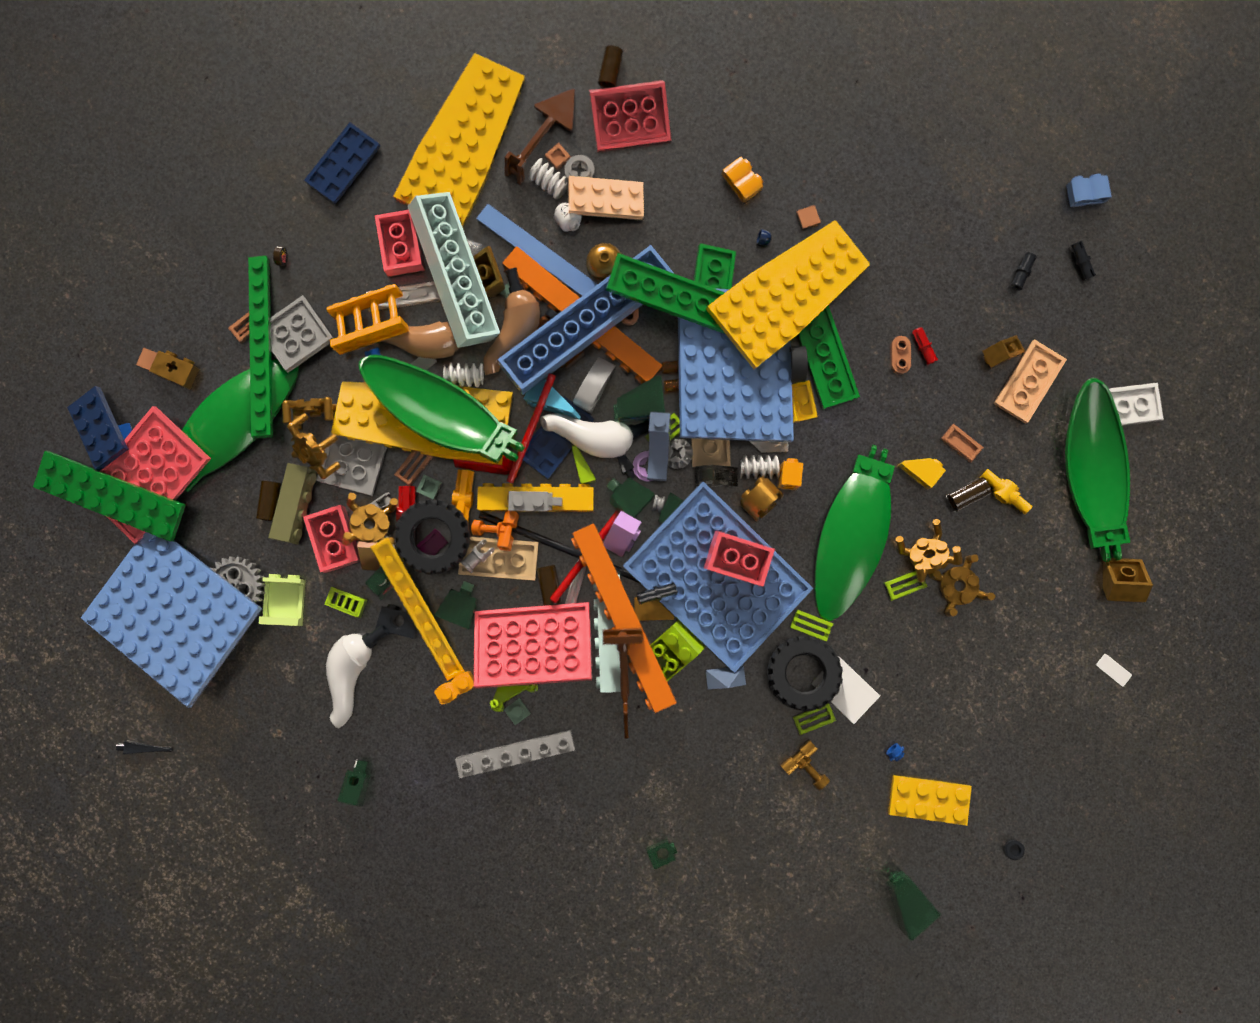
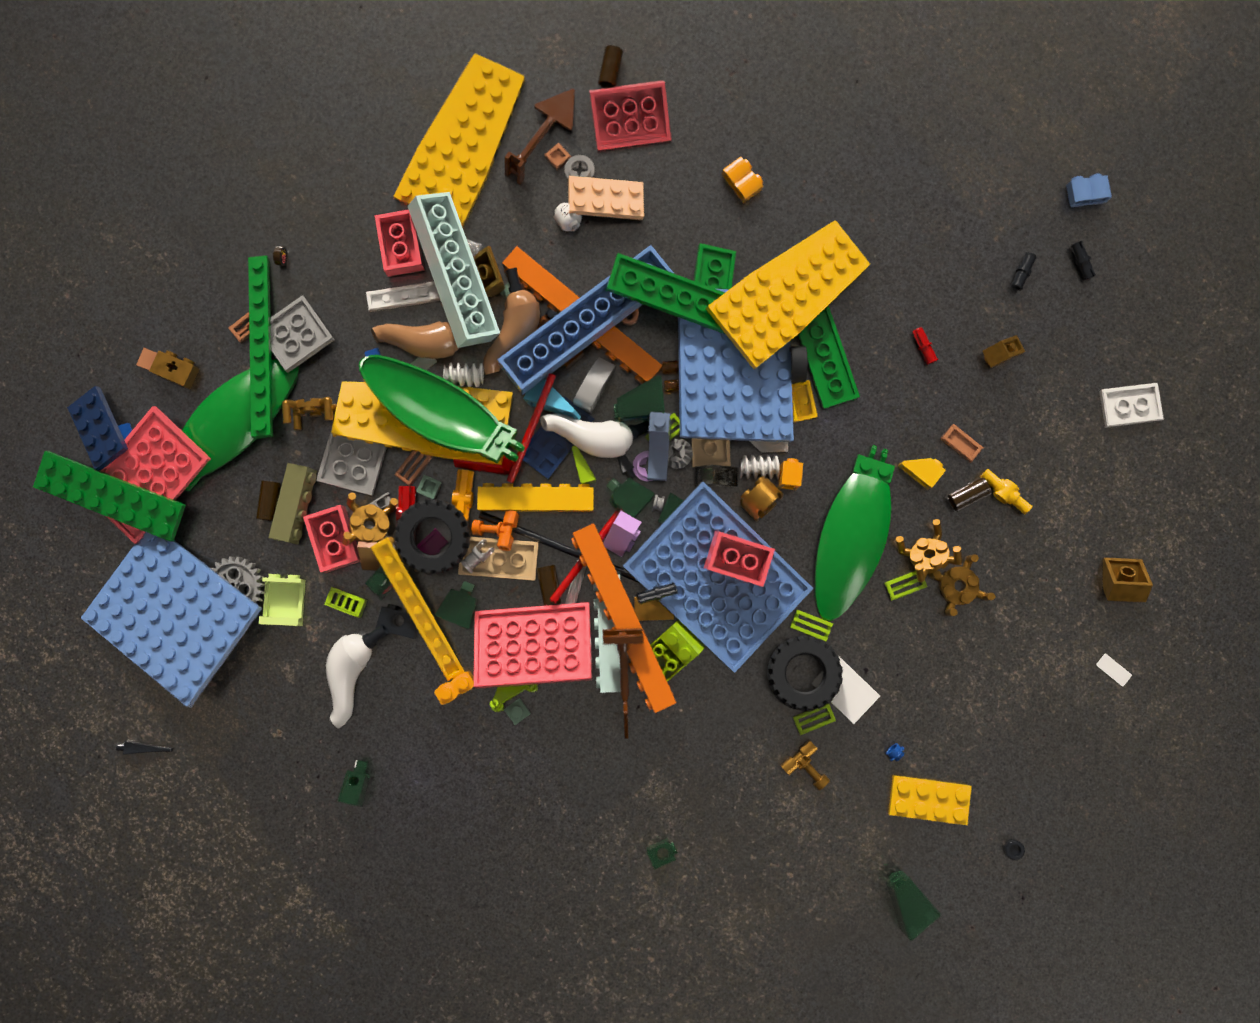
pearl gold plate [287,413,341,479] -> none
dark blue plate [304,122,381,204] -> none
light orange fence [326,284,409,355] -> none
light grey brick [455,730,576,778] -> none
medium blue tile [476,204,598,297] -> none
light grey hinge [508,491,563,512] -> none
white piece [529,158,568,199] -> none
pearl gold cylinder [586,243,621,282] -> none
sand blue slope [705,665,746,689] -> none
dark blue hinge [757,229,772,245] -> none
nougat tile [796,205,821,230] -> none
nougat plate [891,336,911,375] -> none
light nougat plate [994,339,1067,424] -> none
green windscreen [1065,378,1131,562] -> none

